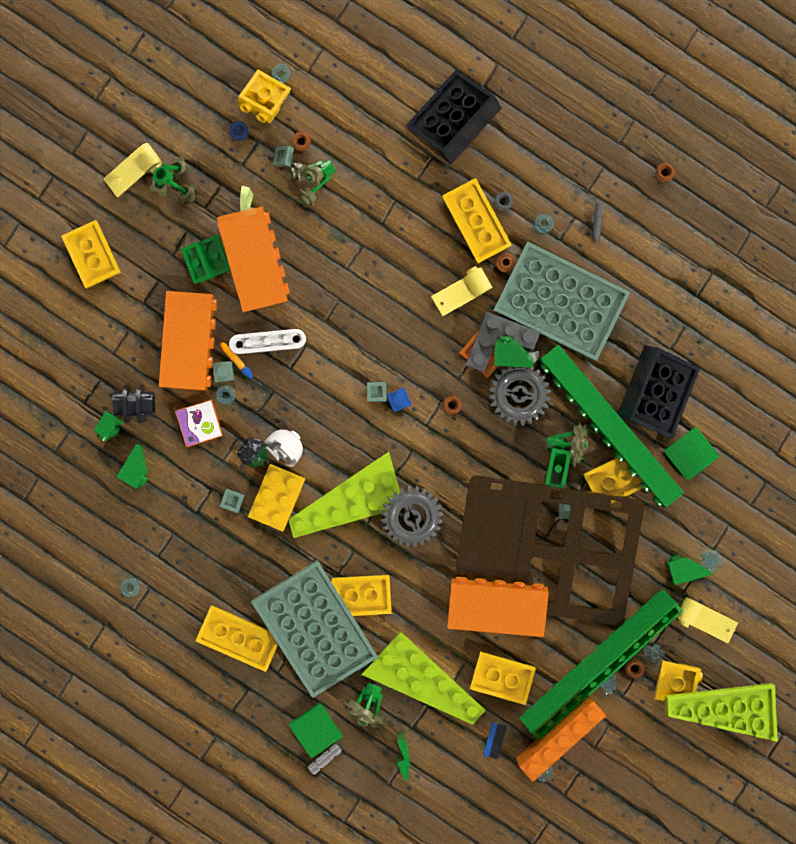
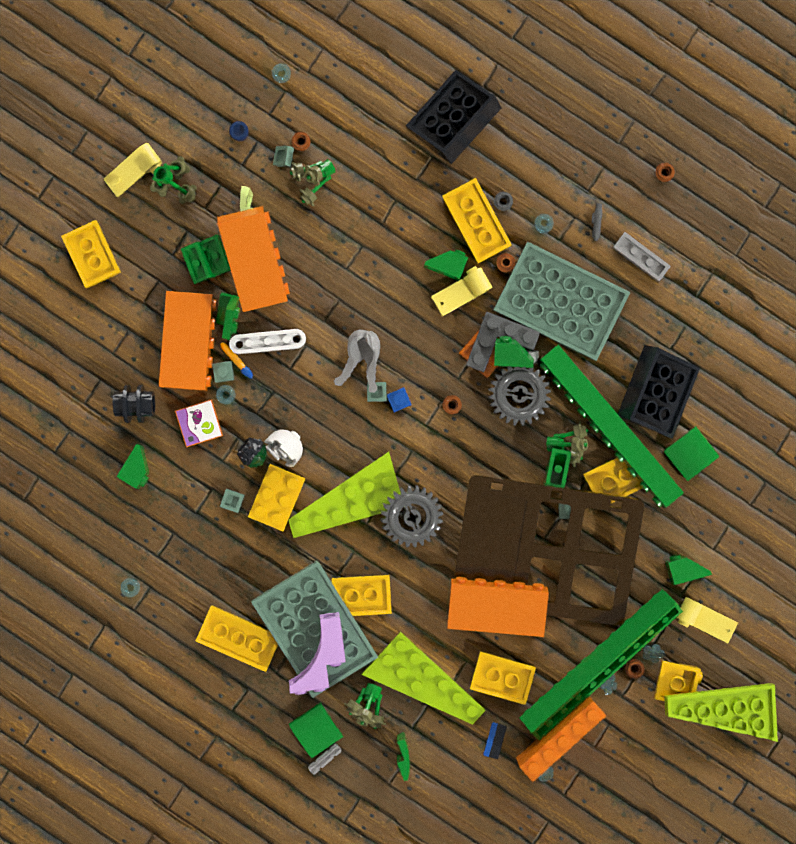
green brick [94,411,125,442] -> none
yellow plate [237,70,291,123] -> none
clear light blue plant [701,550,723,572] -> none
none -> green bracket [216,292,240,340]
none -> lavender arch [289,612,346,695]
none -> light grey hair [334,329,380,393]
none -> green slope [424,249,468,281]
none -> light grey plate [613,232,671,282]

